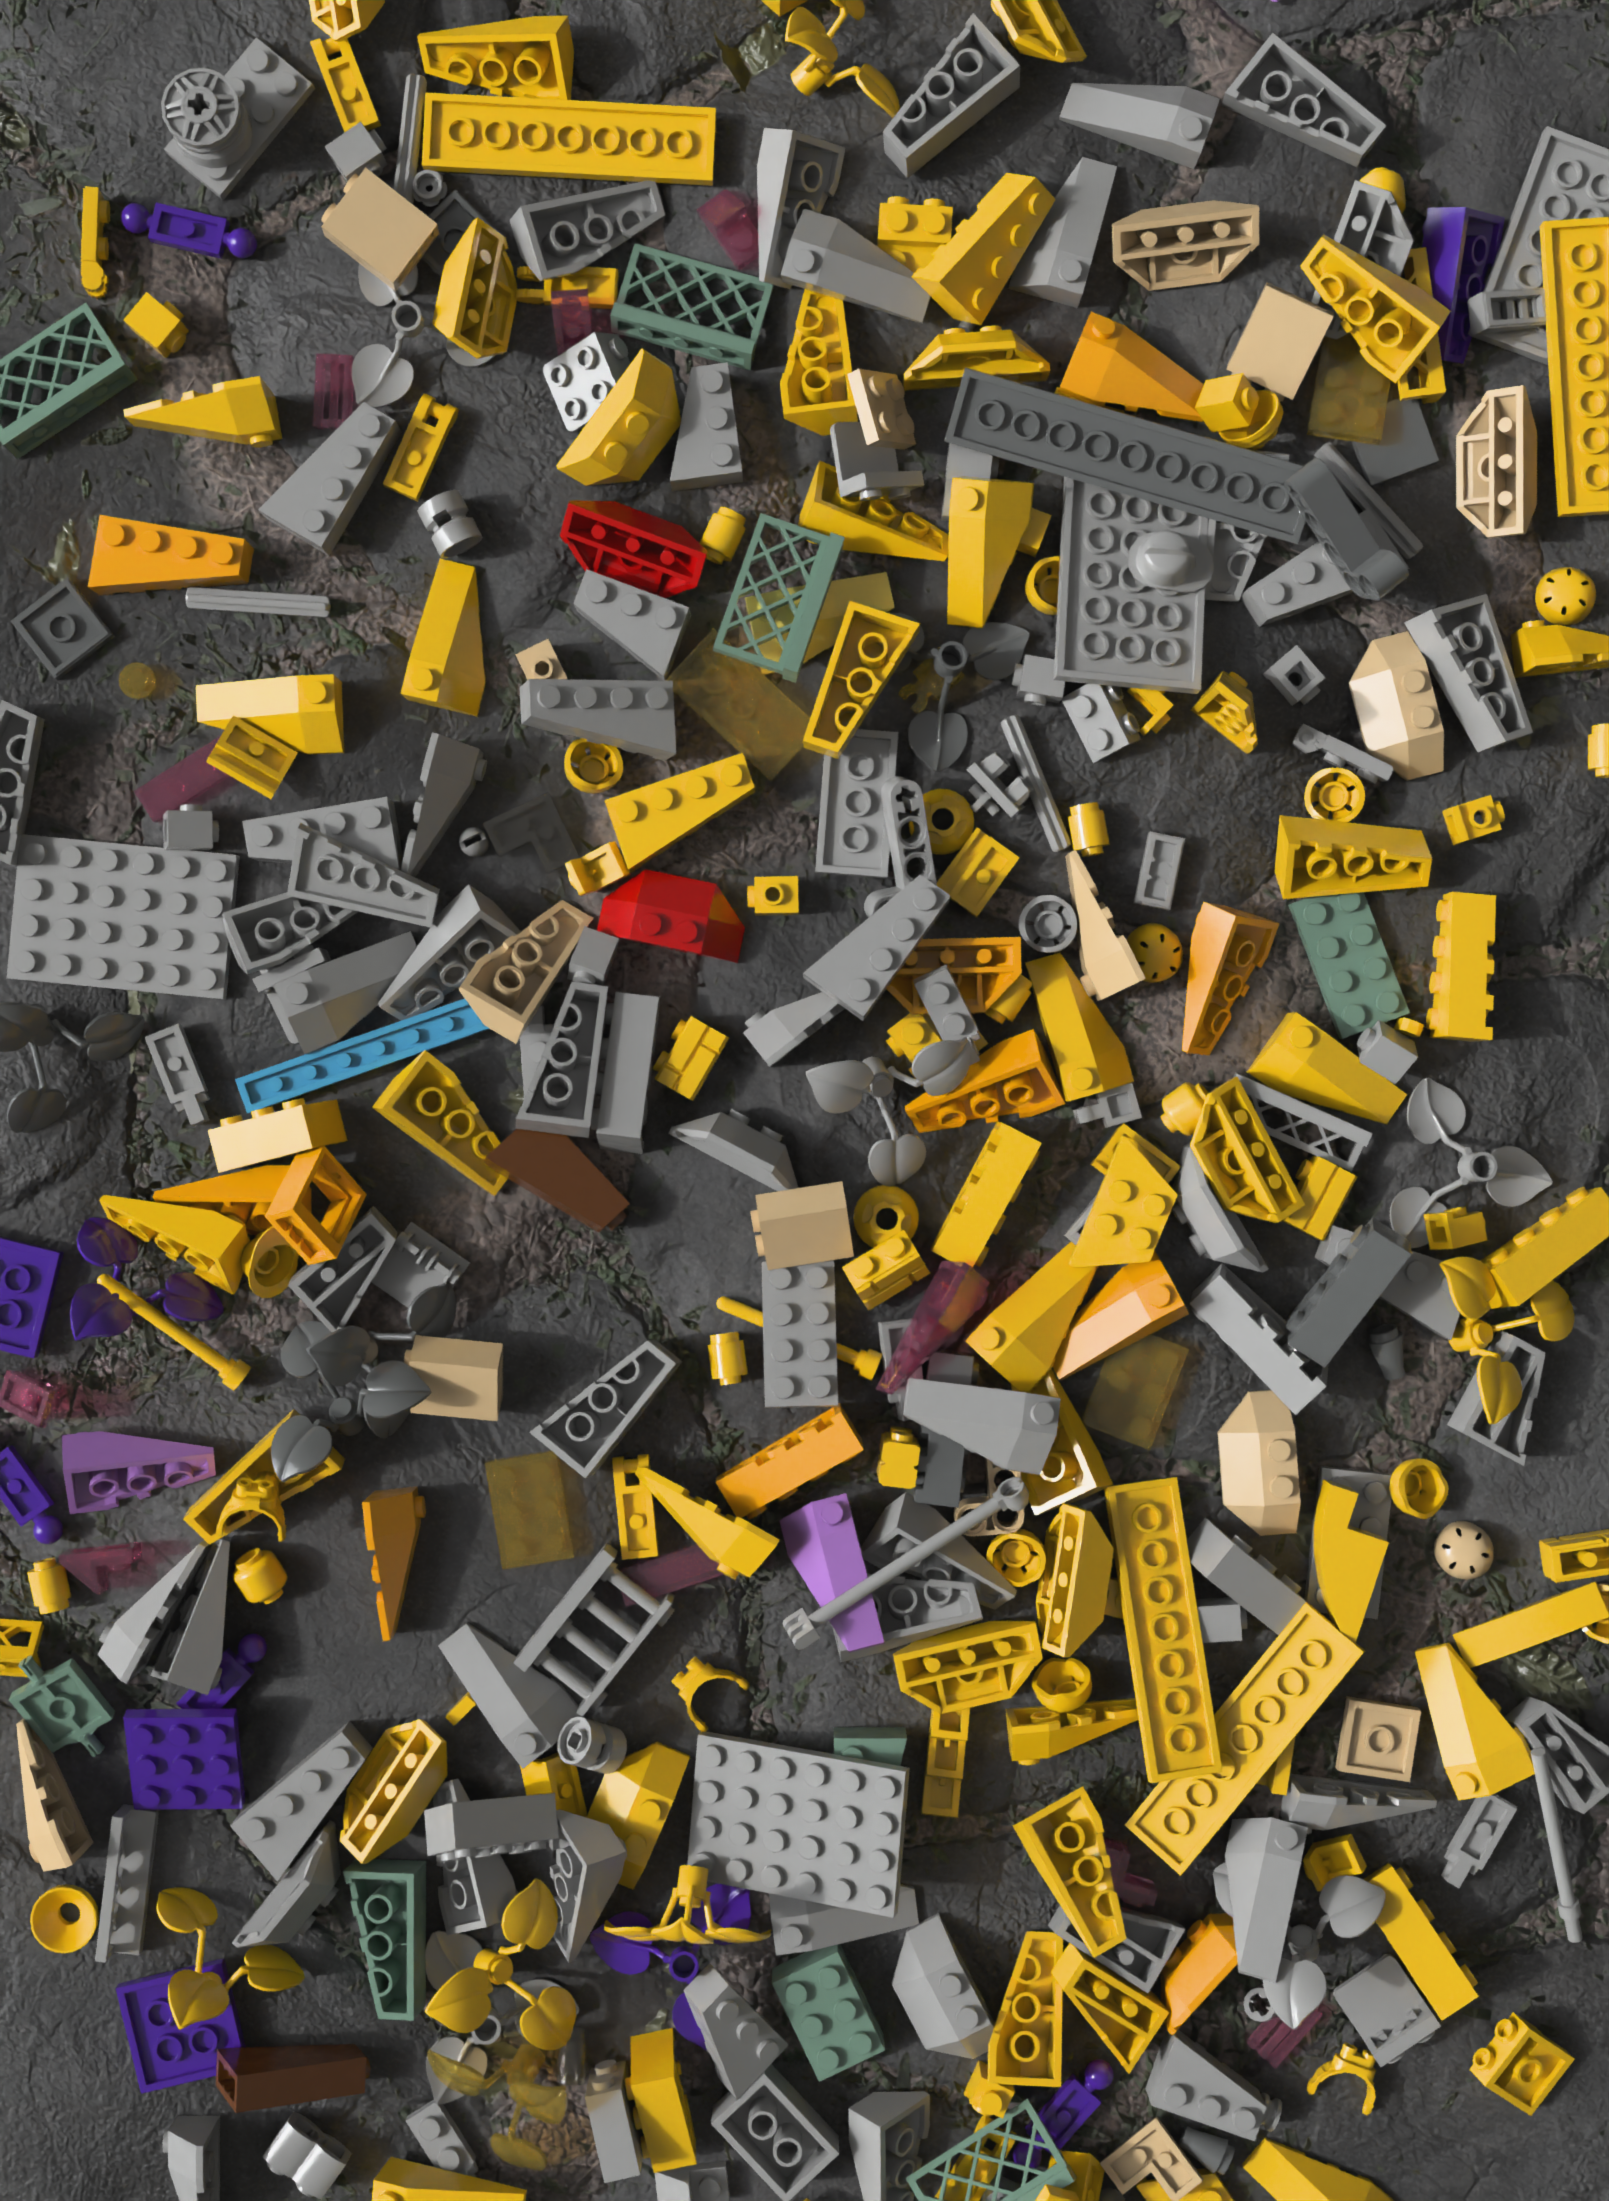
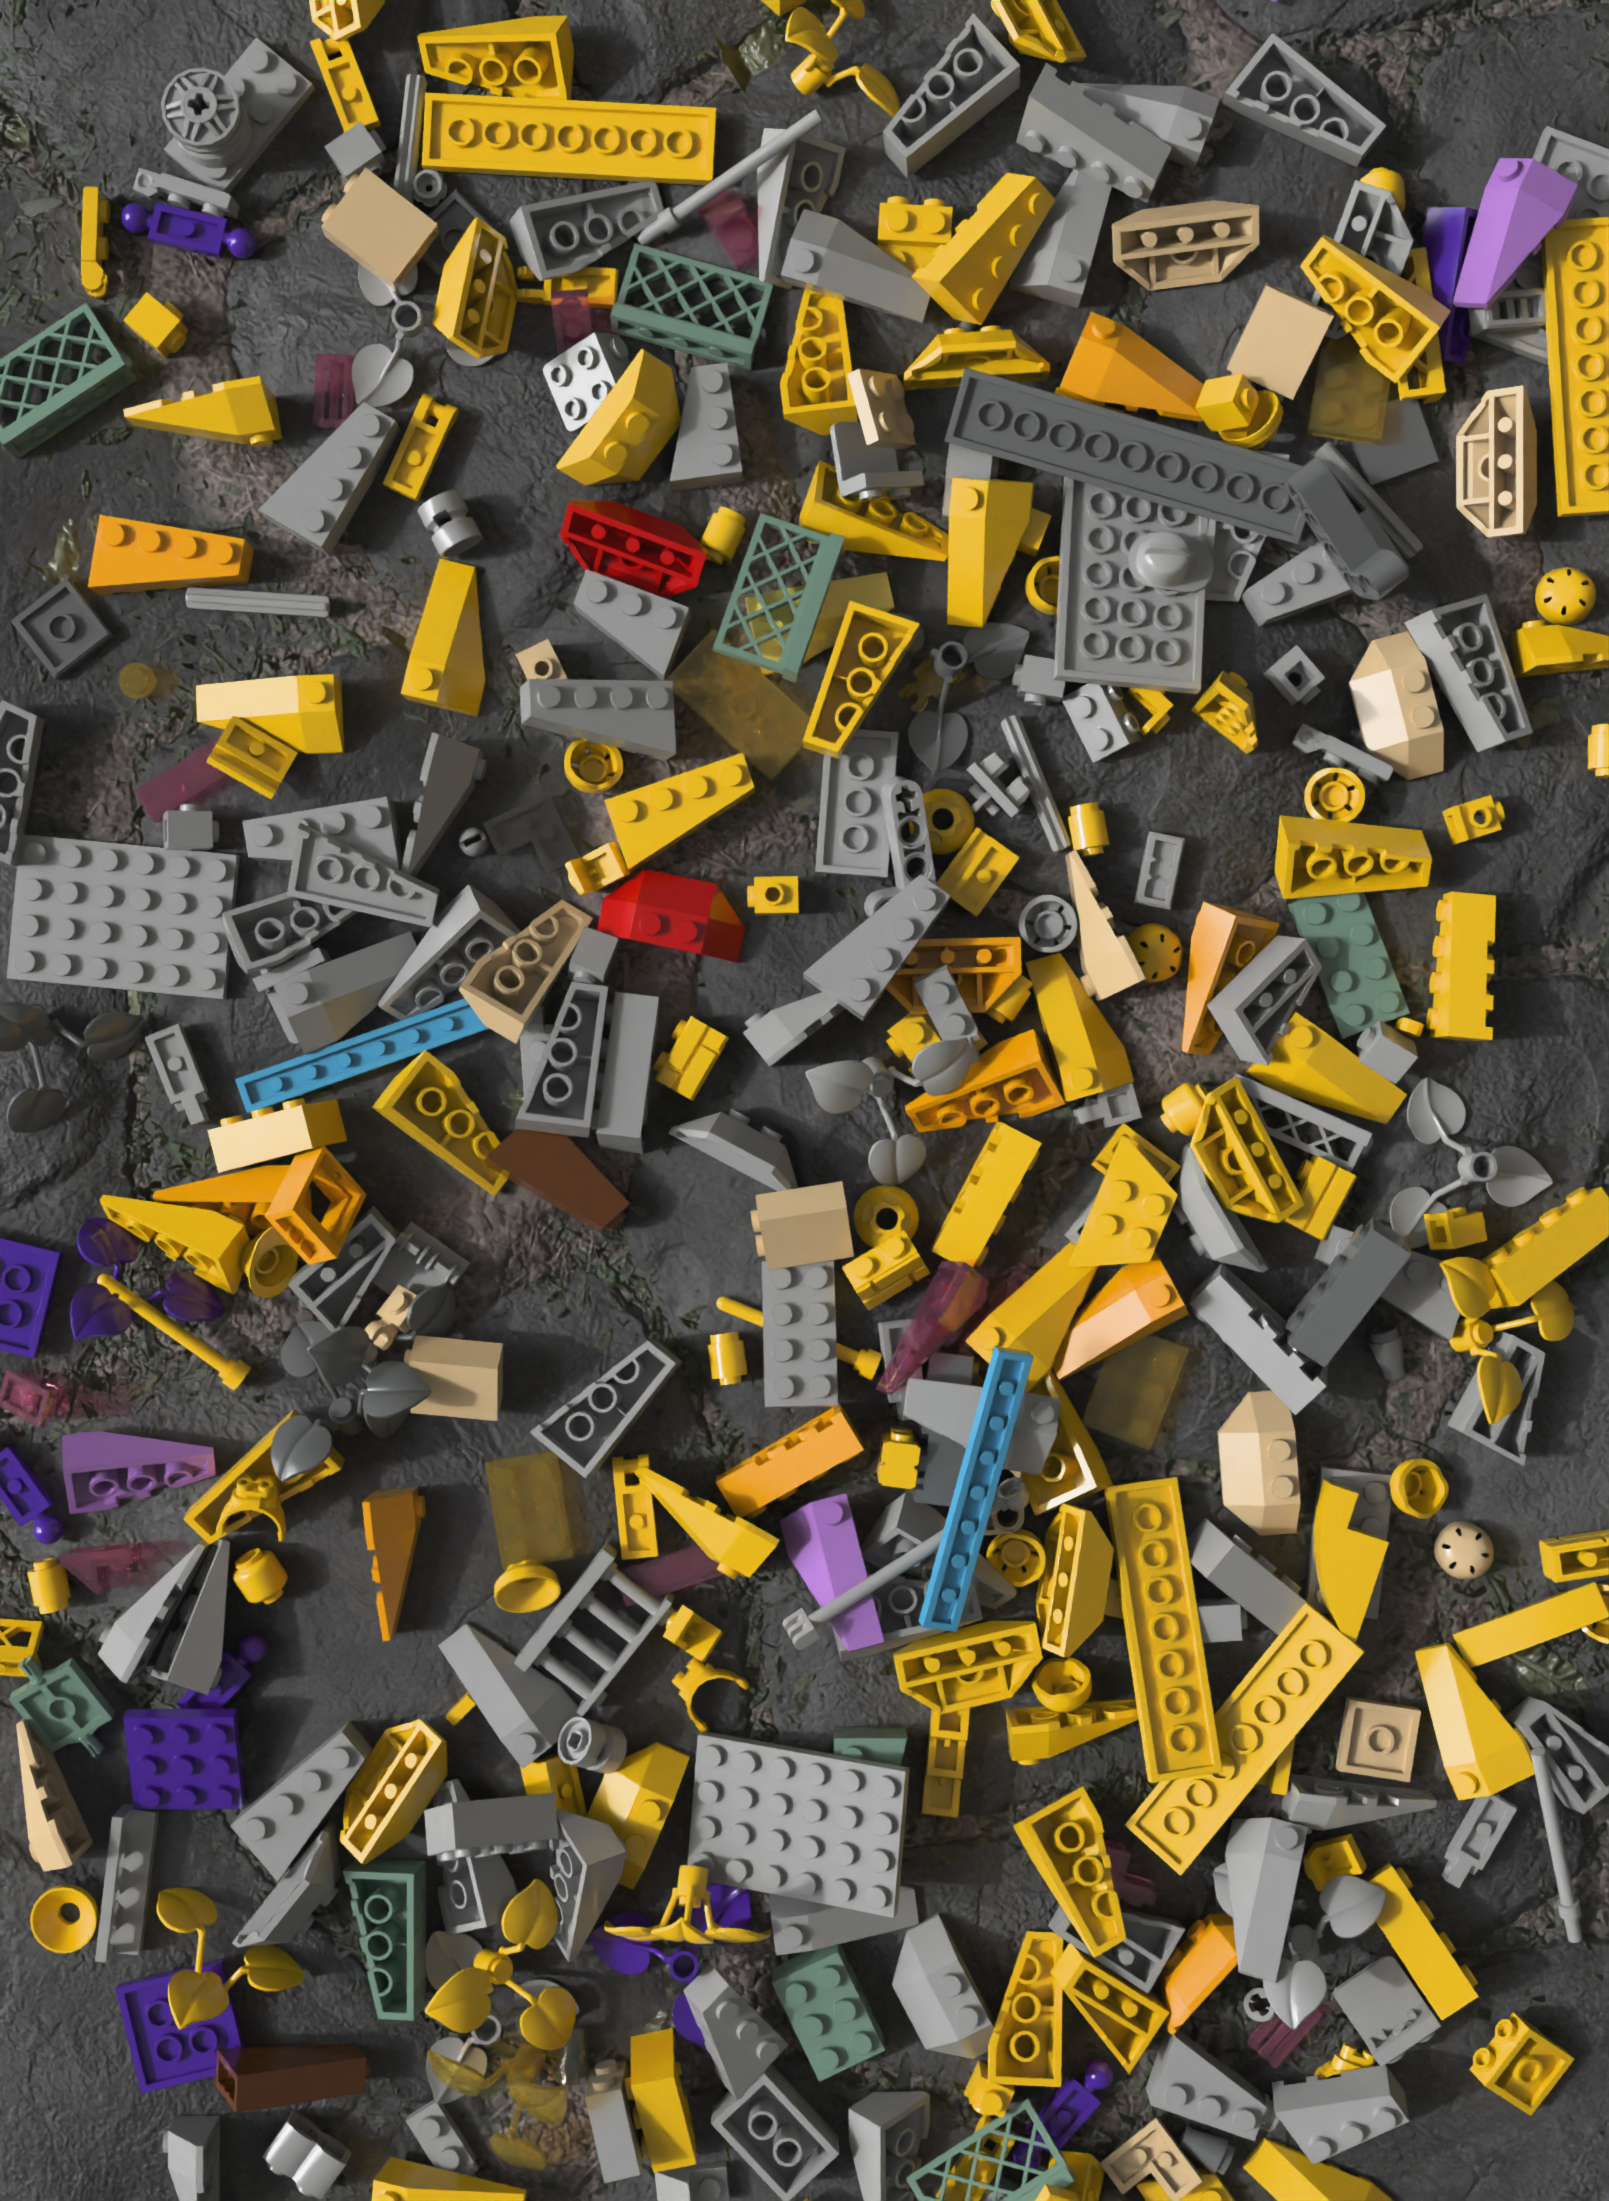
none -> light grey hinge [133,168,240,219]
none -> tan plate [365,1285,417,1350]
none -> yellow piece [494,1560,561,1613]
none -> light grey bar [636,108,824,246]
none -> yellow bracket [663,1605,722,1662]
none -> dark azure plate [919,1346,1034,1632]
none -> light grey wedge [1016,63,1172,203]
none -> light grey wedge [1207,935,1322,1065]
none -> light grey wedge [1272,2065,1409,2165]
none -> medium lavender wedge [1453,158,1580,309]

